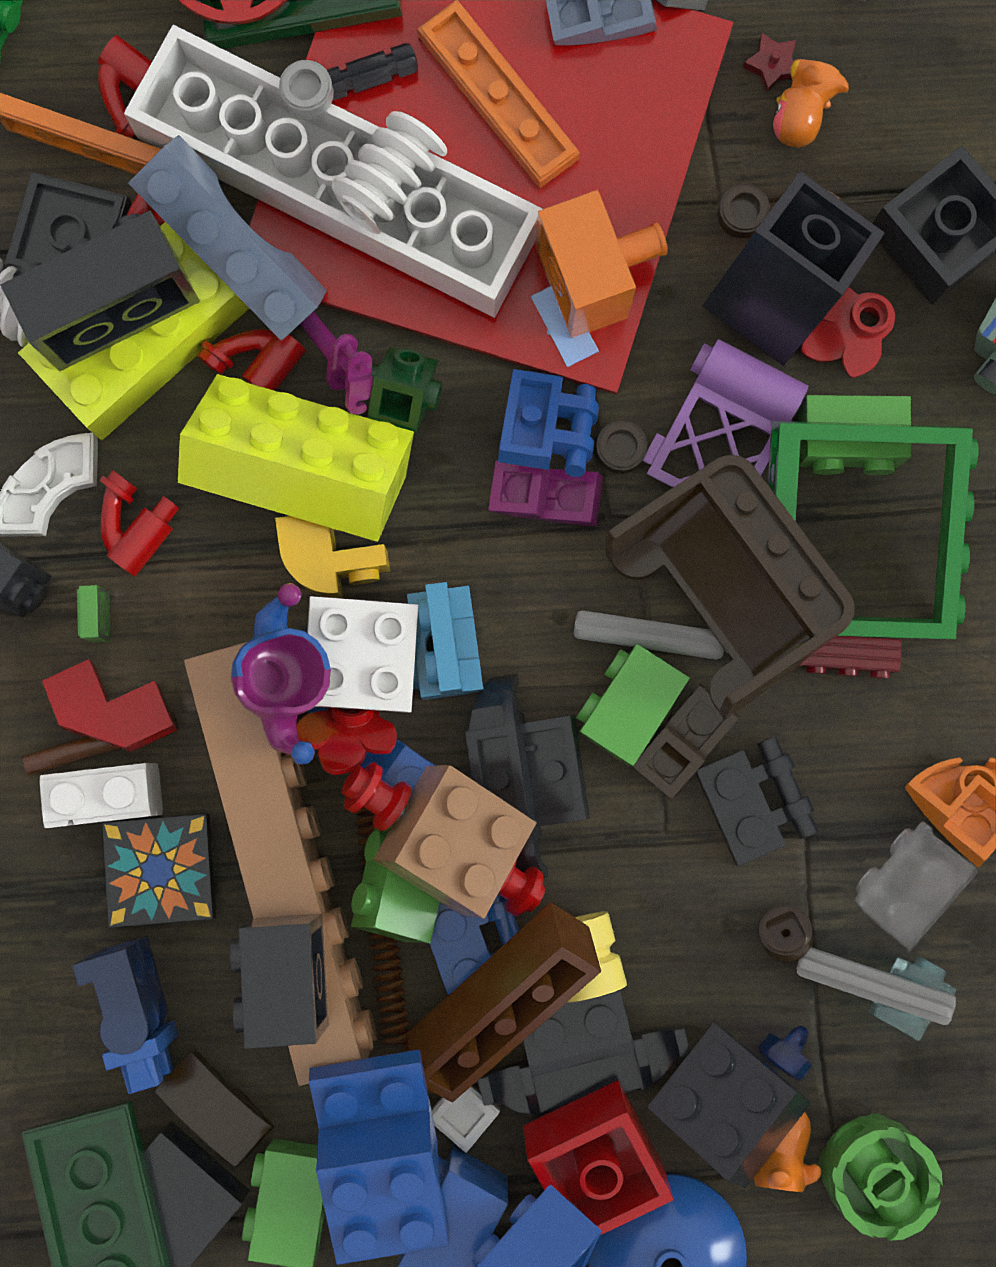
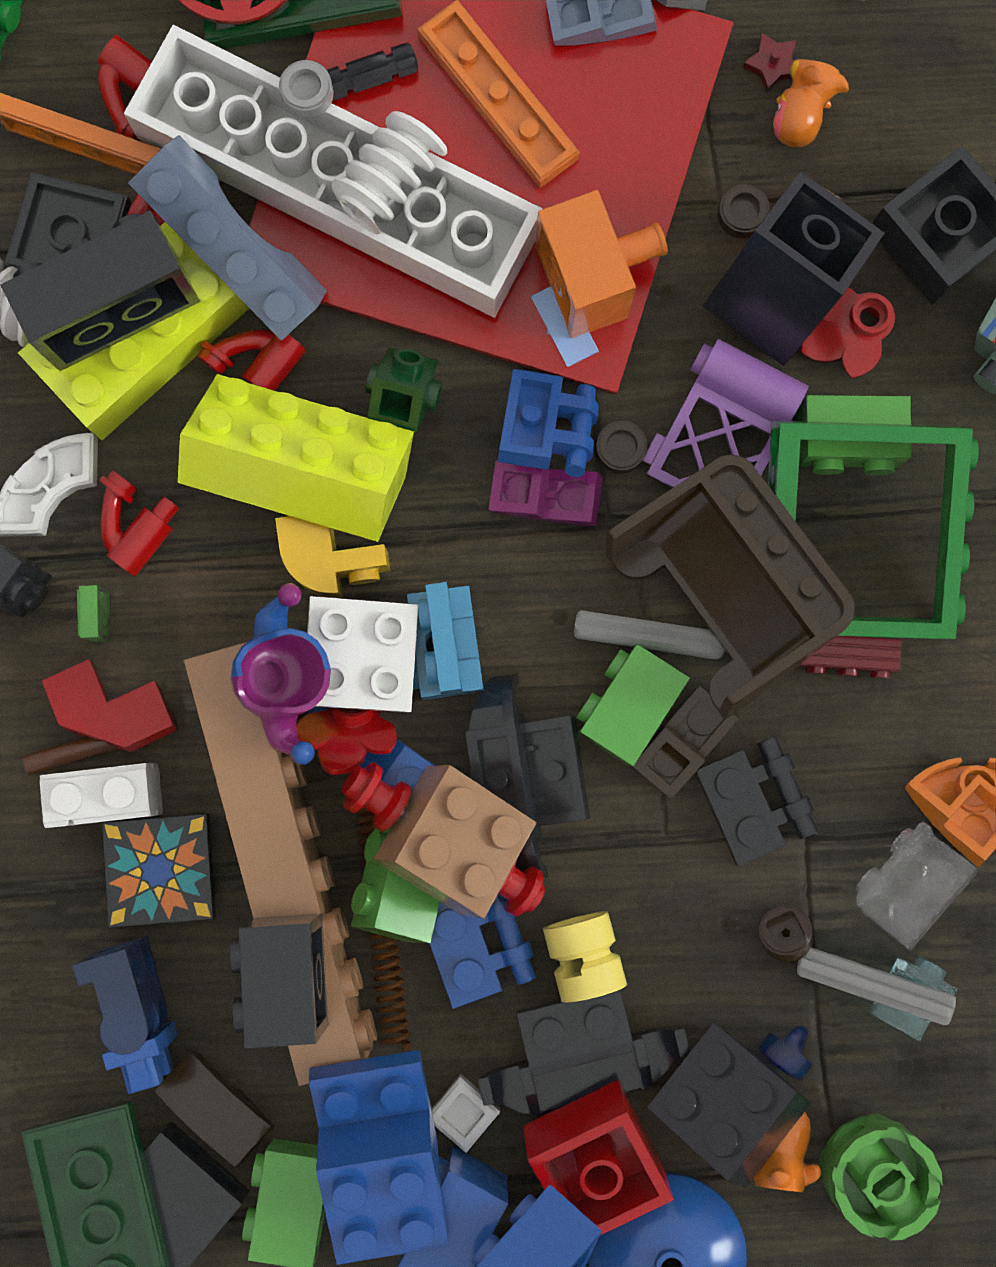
magenta piece [299,311,374,414] -> none
reddish brown brick [407,902,601,1103] -> none

